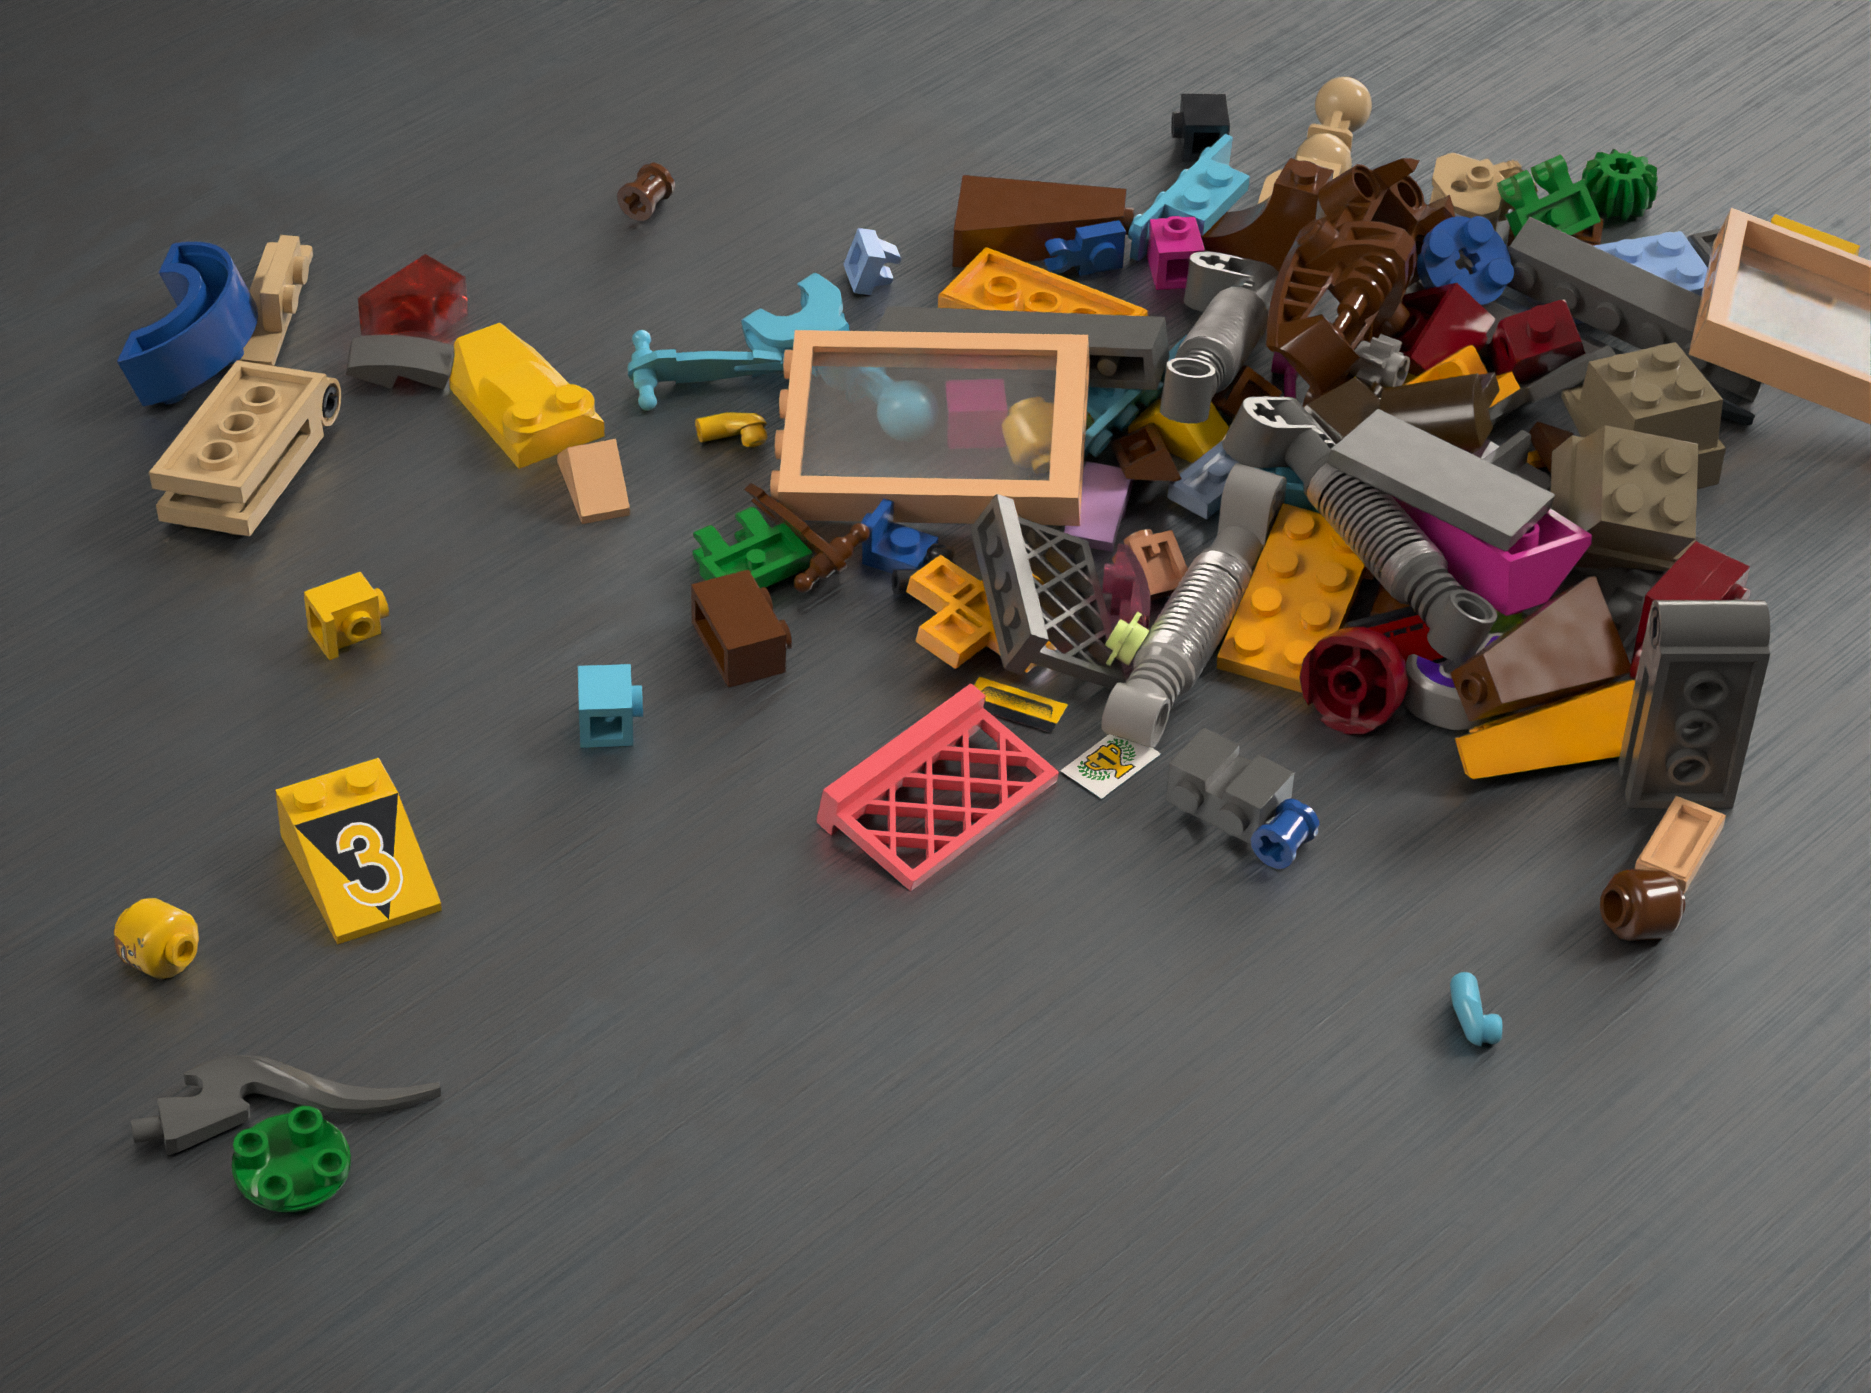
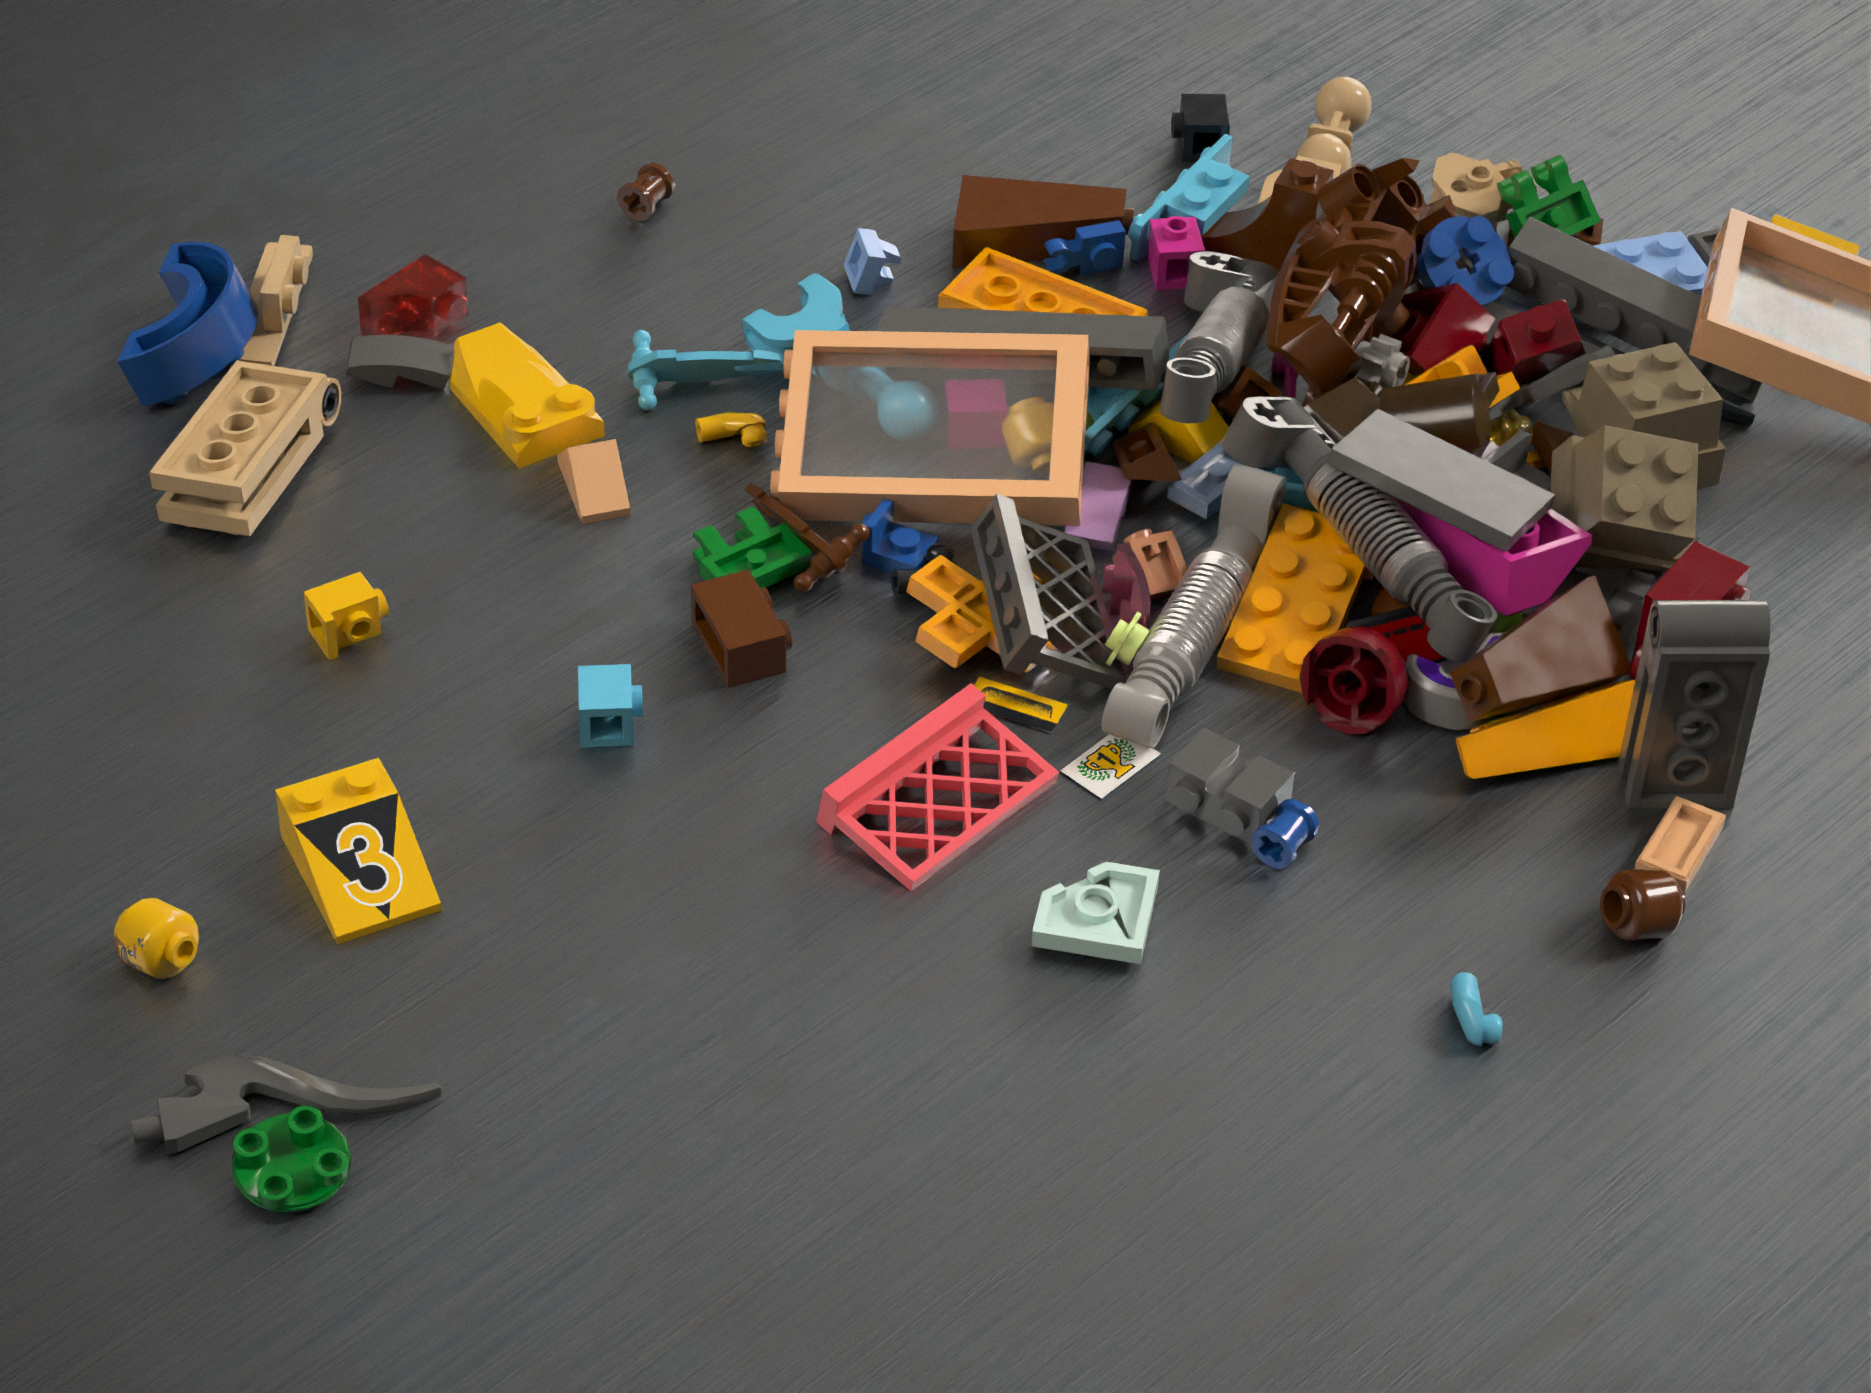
green gear [1581,149,1658,220] -> none
none -> light aqua plate [1031,862,1160,964]
none -> clear yellow plate [1490,410,1533,447]

